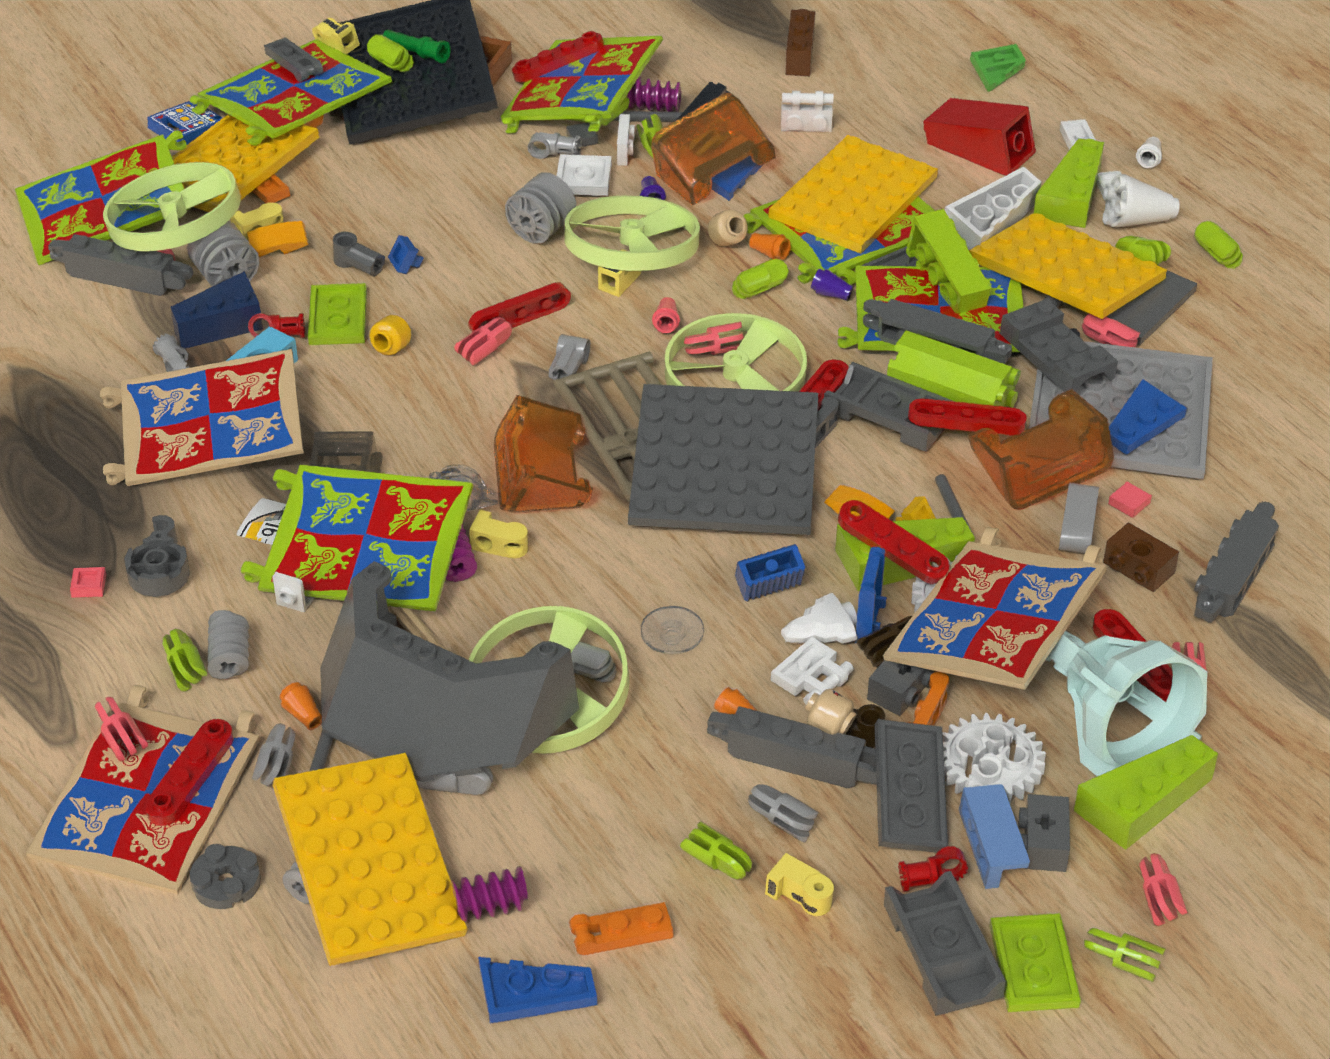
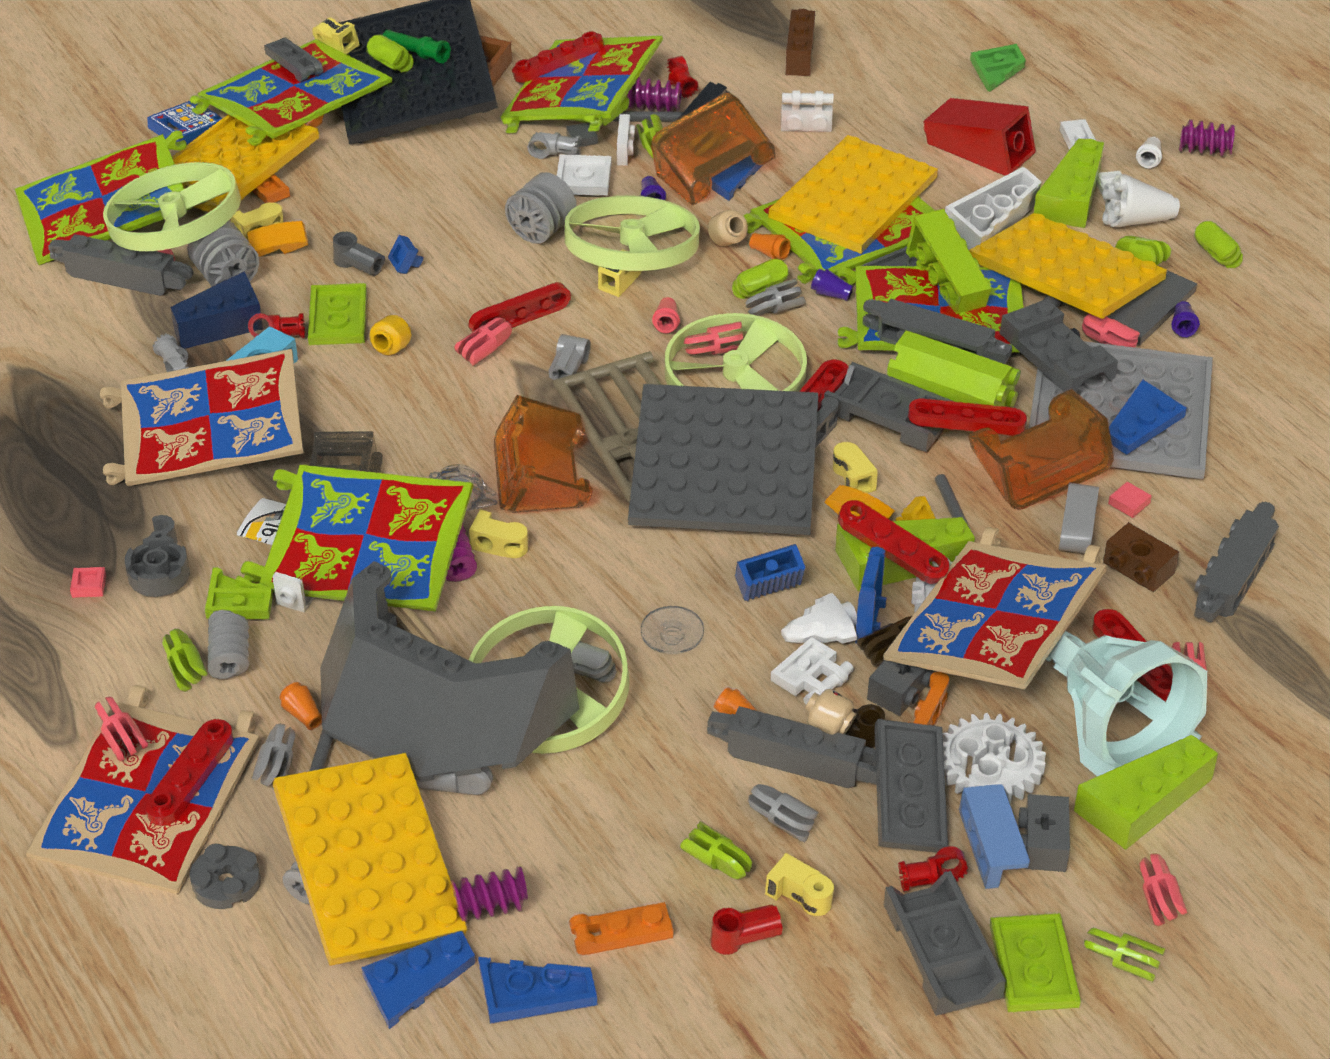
none -> lime wing [205,567,273,619]
none -> blue wing [361,931,475,1029]
none -> red connector [667,55,699,98]
none -> red piece [710,904,783,955]
none -> light grey arm [746,278,806,316]
none -> light yellow leg [833,442,878,493]
none -> dark purple cone [1171,301,1200,337]
none -> magenta piece [1179,119,1235,157]

